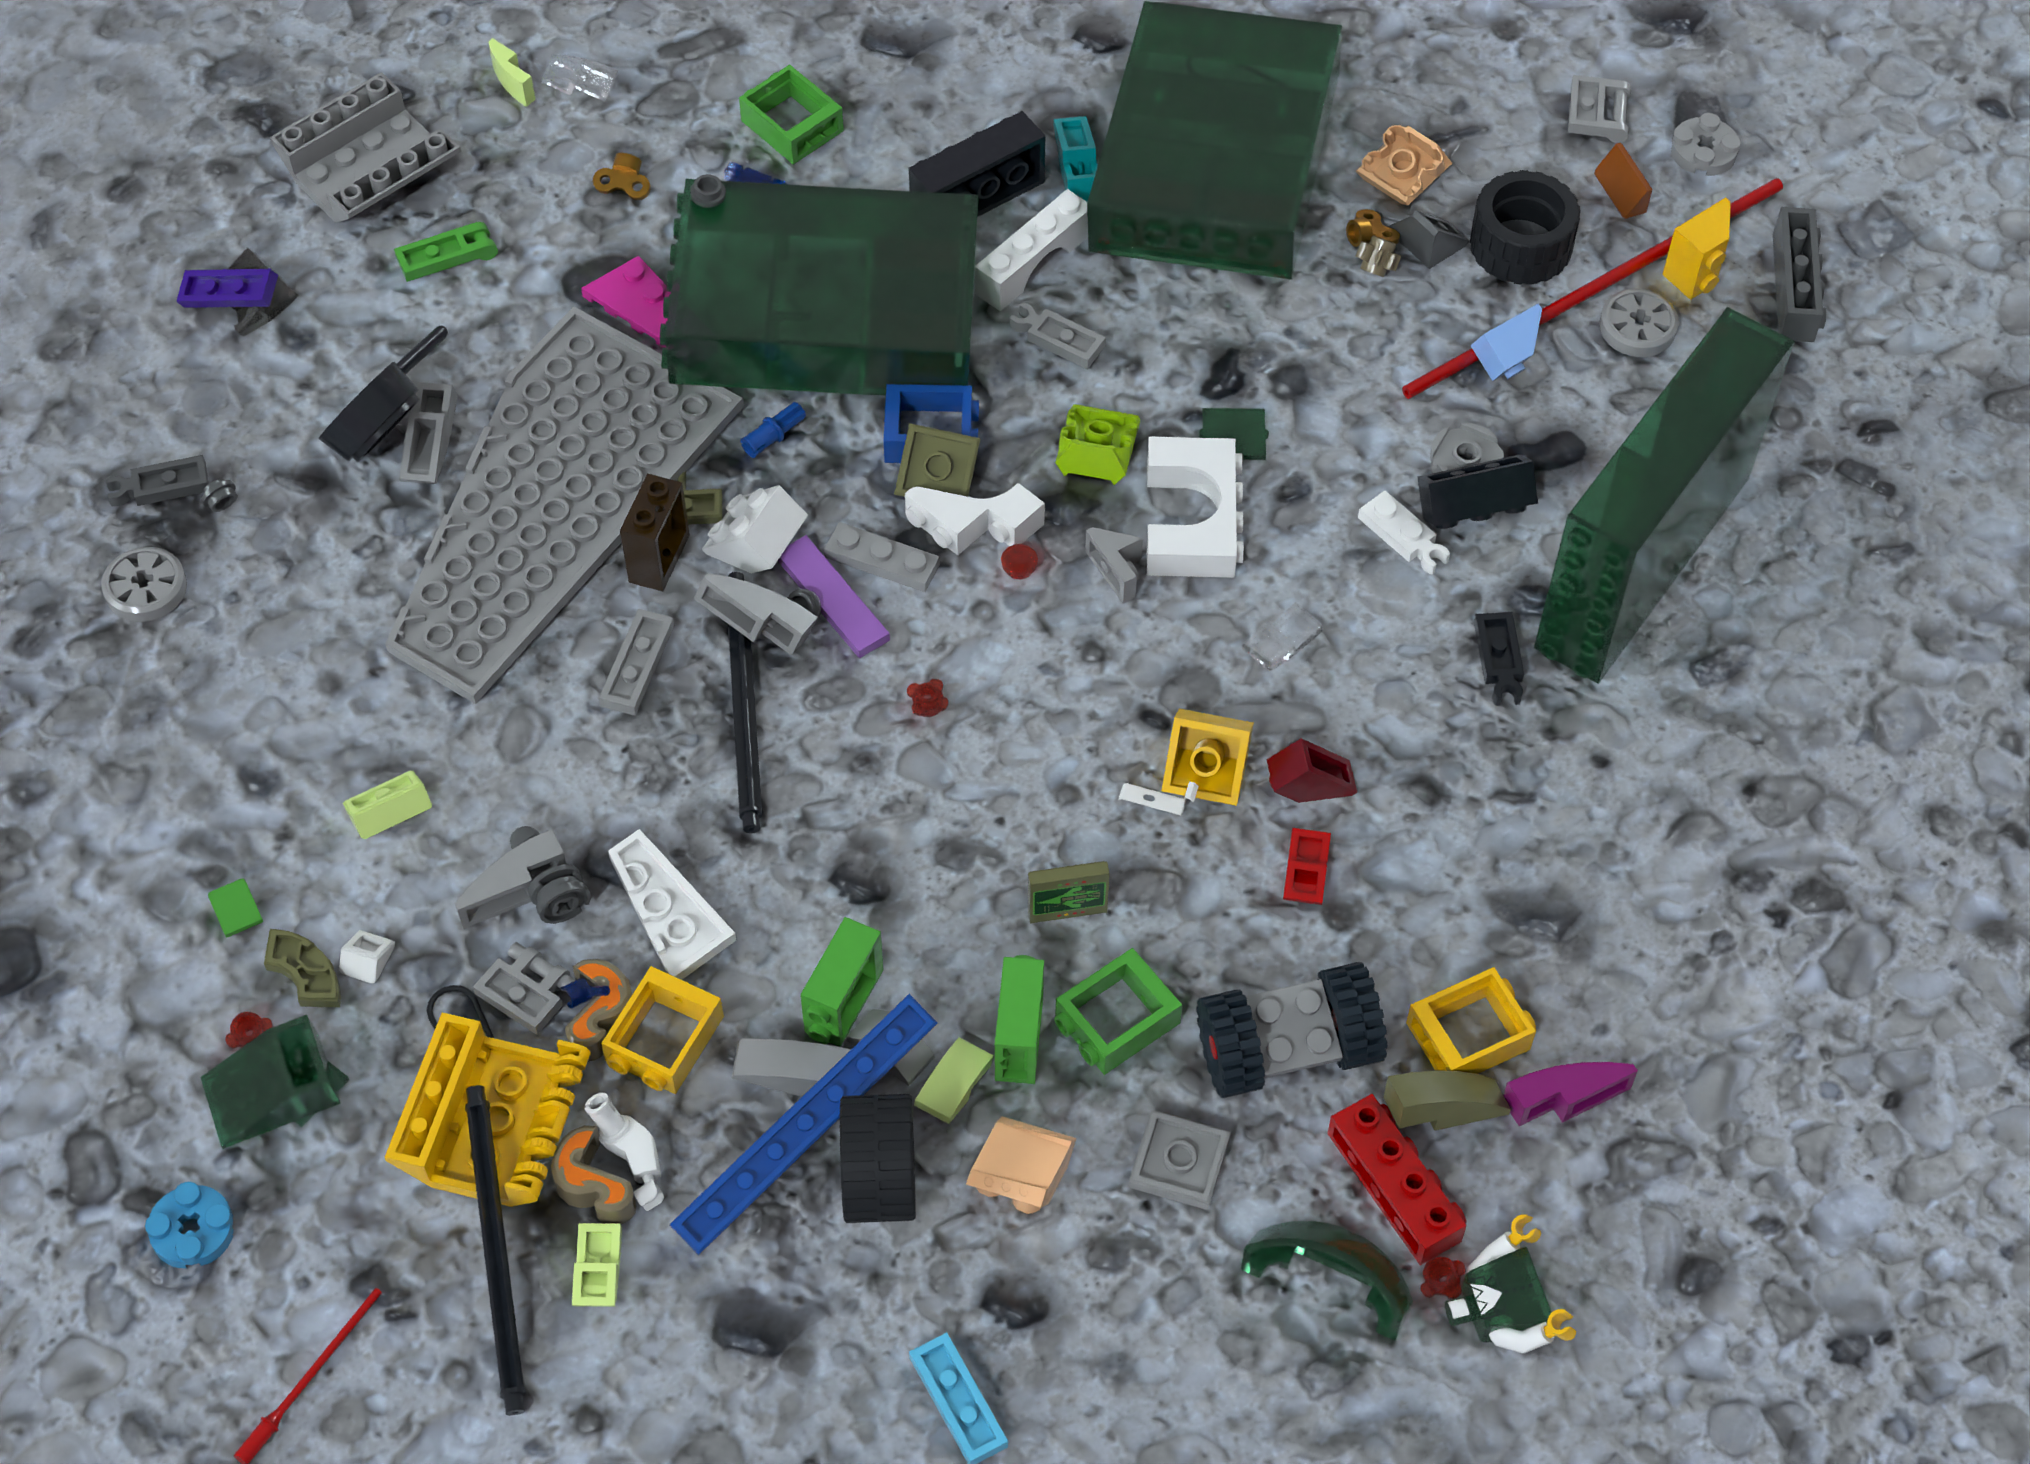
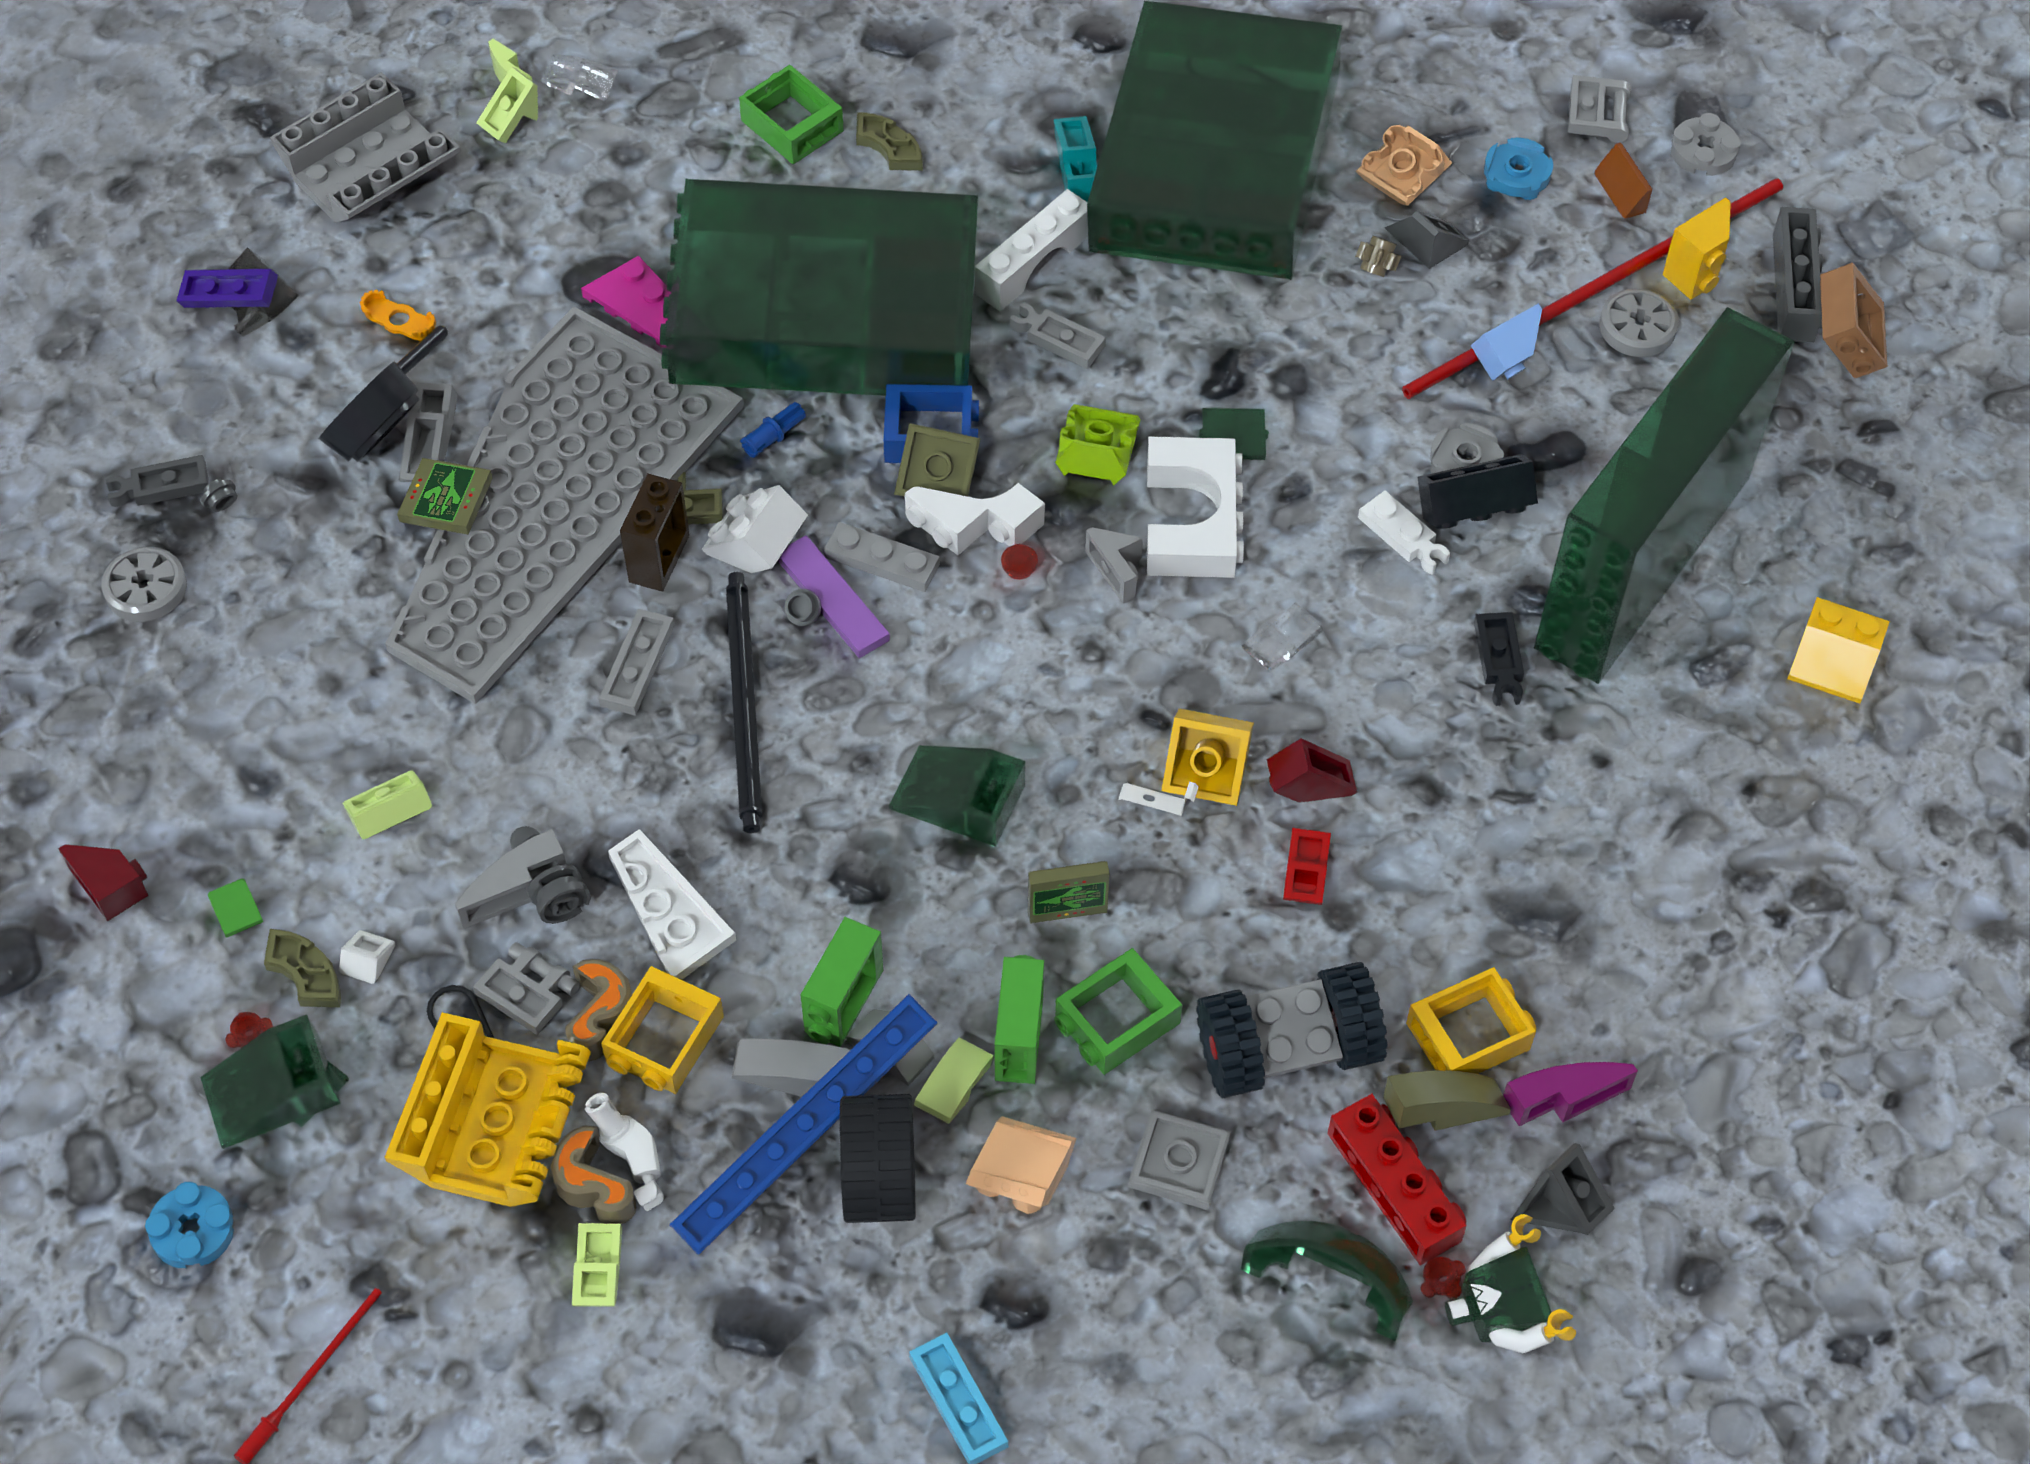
bright green plate [394,222,498,282] -> none
black piece [465,1085,526,1416] -> none
clear blue hand [561,978,610,1009] -> none
pearl gold piece [593,153,651,200] -> none
dark grey plate [690,174,726,207] -> none
light grey slope [694,573,818,655] -> none
clear blue axle [724,162,788,201] -> none
clear red plate [907,679,948,717] -> none
black brick [908,111,1046,240] -> none
pearl gold piece [1346,209,1400,247] -> none
black tyre [1470,170,1581,285] -> none
none -> dark red slope [58,844,149,921]
none -> light orange piece [360,290,436,341]
none -> tile [397,458,493,535]
none -> yellowish green slope [476,67,538,143]
none -> olive tile [856,112,923,170]
none -> clear green slope [889,745,1026,847]
none -> dark azure plate [1484,138,1553,200]
none -> dark grey slope [1510,1143,1615,1235]
none -> yellow slope [1787,597,1890,704]
none -> medium nougat window [1820,262,1888,379]

